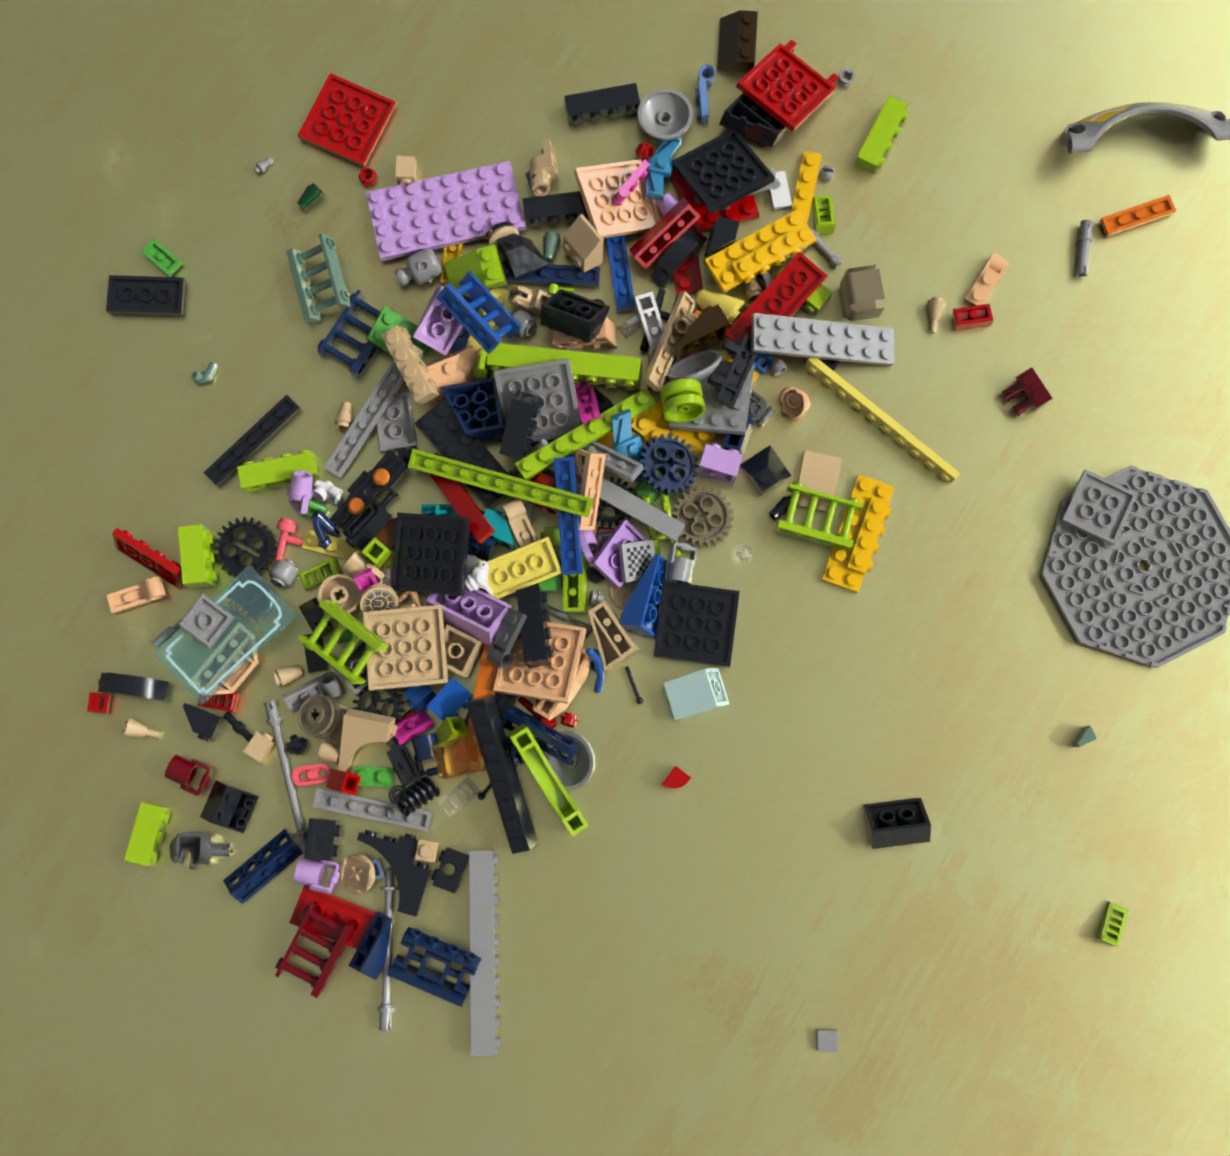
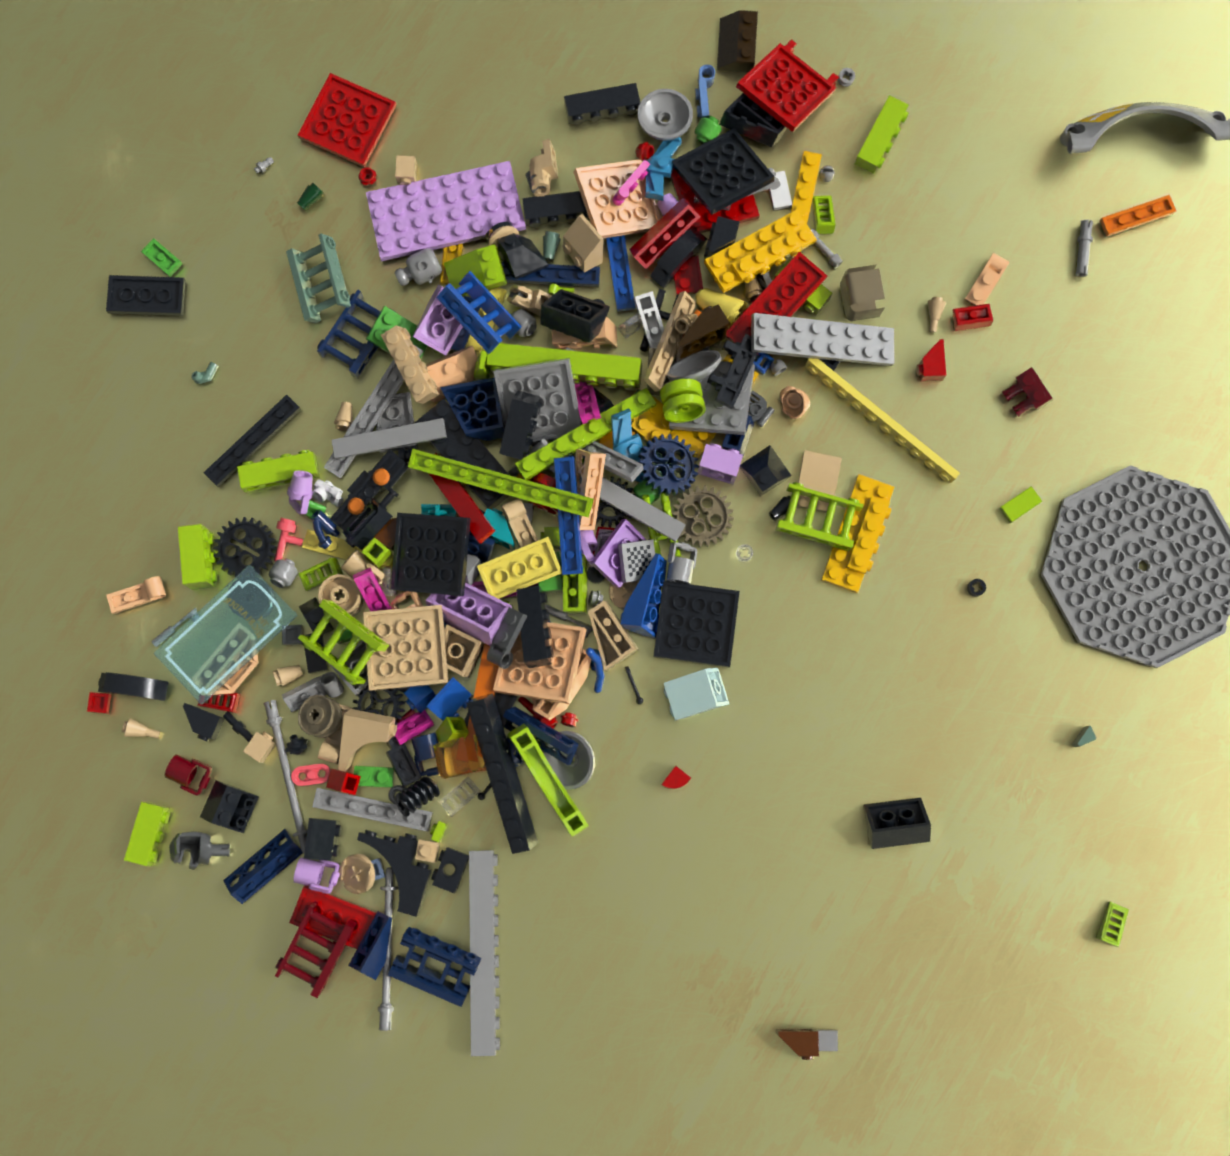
red plate [112,528,183,589] -> none
light grey tile [178,594,235,649] -> none
tile [359,584,398,613] -> none
white animal [465,559,493,594] -> none
light grey plate [1061,469,1138,546] -> none
none -> dark grey plate [282,625,303,645]
none -> light grey tile [332,418,447,459]
none -> lime plate [430,821,447,842]
none -> bright green head [694,116,722,144]
none -> reddish brown slope [776,1029,819,1060]
none -> red slope [917,339,947,382]
none -> black bush [967,579,986,597]
none -> lime tile [1000,486,1043,523]

